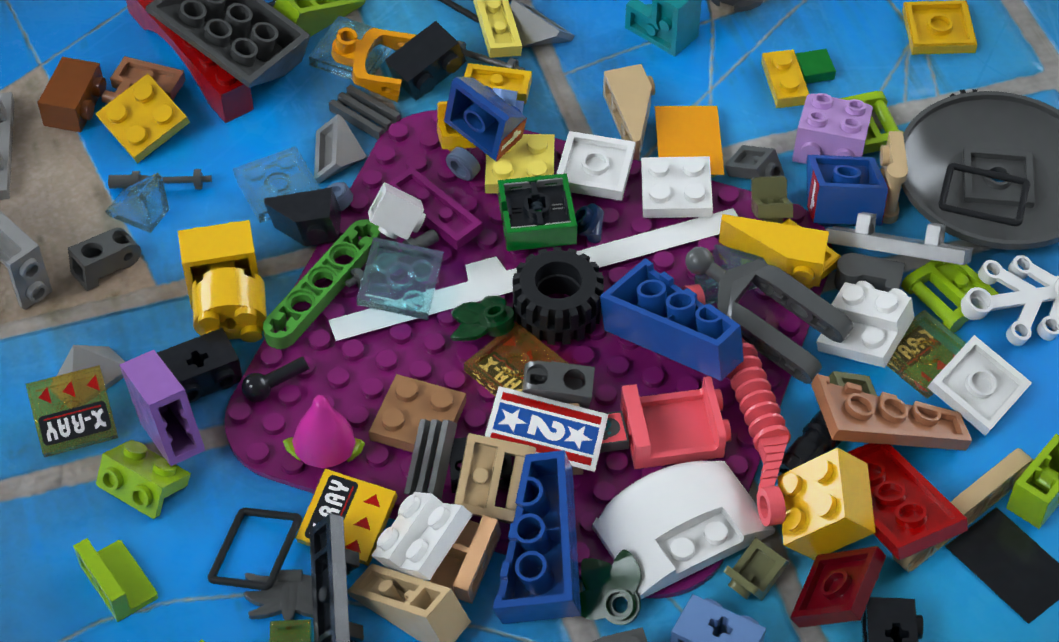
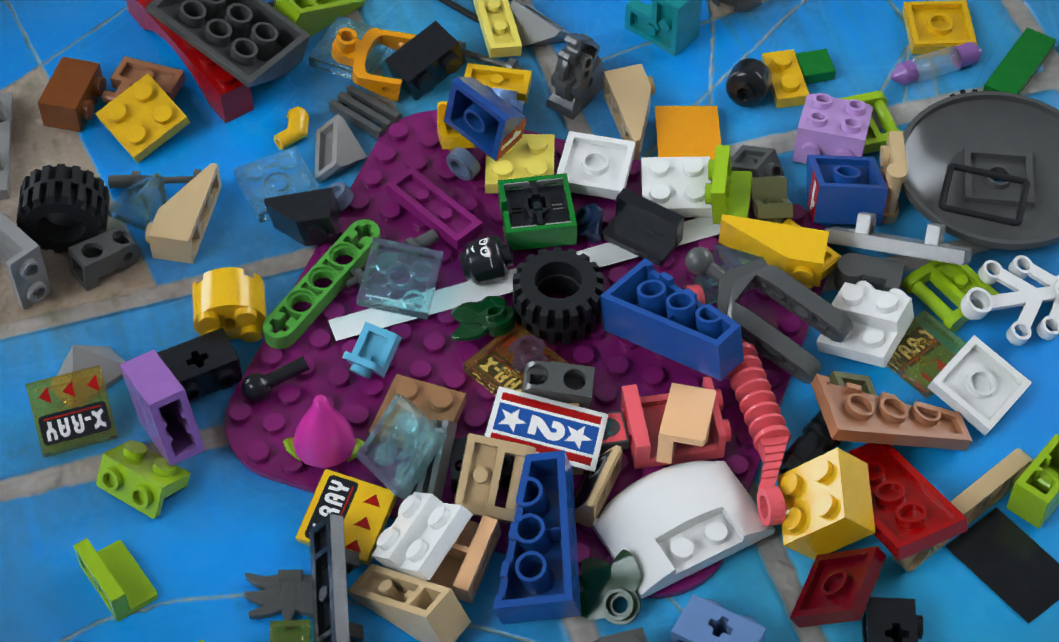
yellow brick [178,220,259,309] -> none
black piece [208,508,302,590] -> none
white brick [368,182,426,240] -> none
olive bracket [723,537,789,601] -> none
none -> black tyre [16,164,110,253]
none -> tan slope [145,163,222,264]
none -> yellow arm [273,106,309,150]
none -> medium azure bracket [342,322,402,379]
none -> clear light blue plate [356,393,448,499]
none -> black head [459,235,515,286]
none -> clear purple plate [509,335,549,372]
none -> dark grey piece [546,33,607,120]
none -> tan slope [575,445,622,528]
none -> black panel [602,188,684,266]
none -> light nougat panel [656,383,716,464]
none -> lime bracket [705,145,753,224]
none -> black head [726,58,772,107]
none -> piece [890,42,982,85]
none -> green tile [983,27,1056,95]

